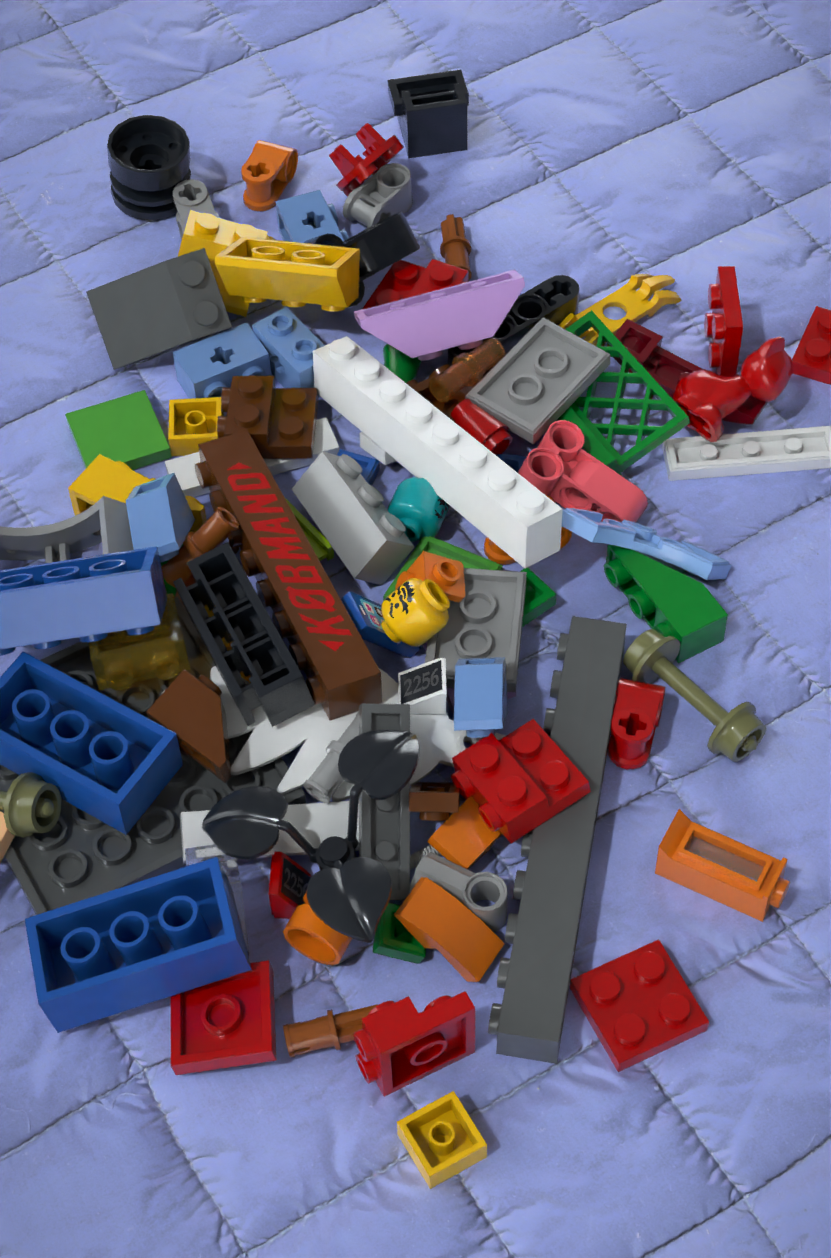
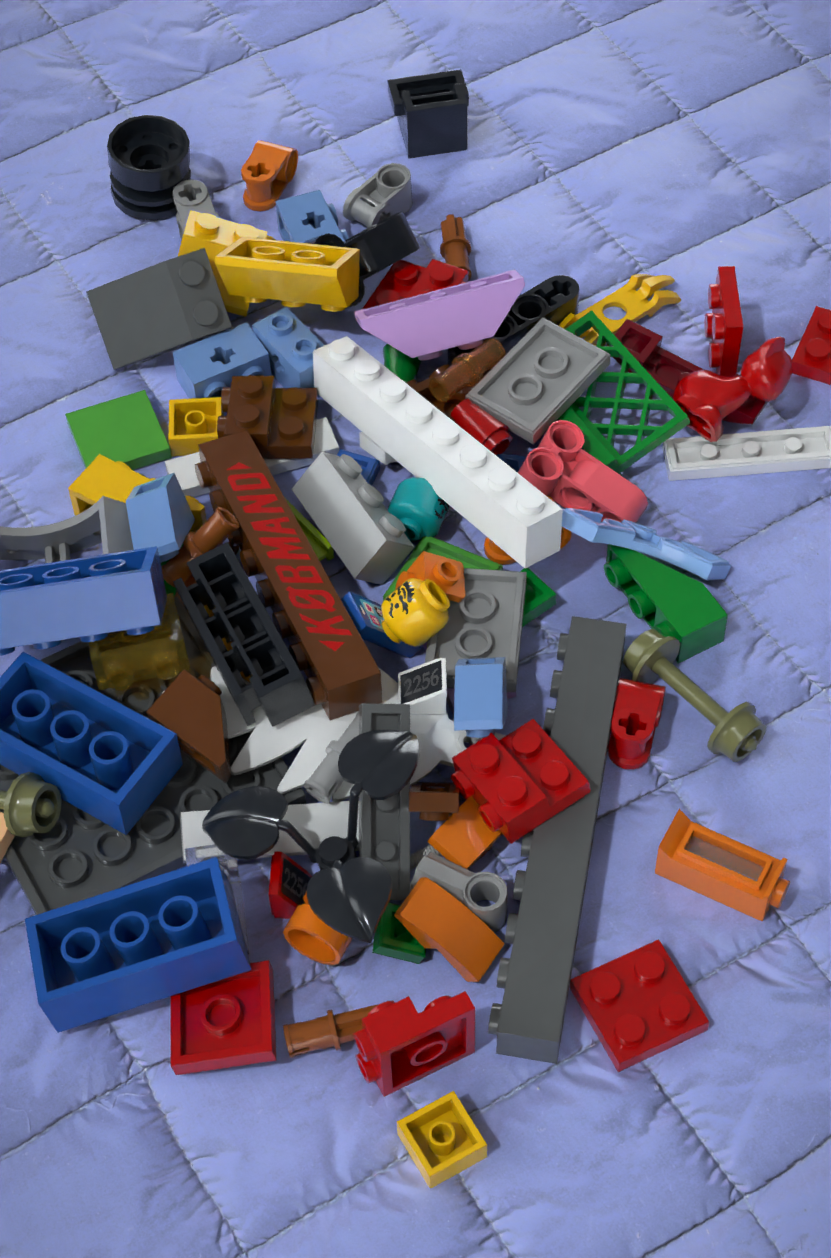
red plate [329,123,404,197] -> none

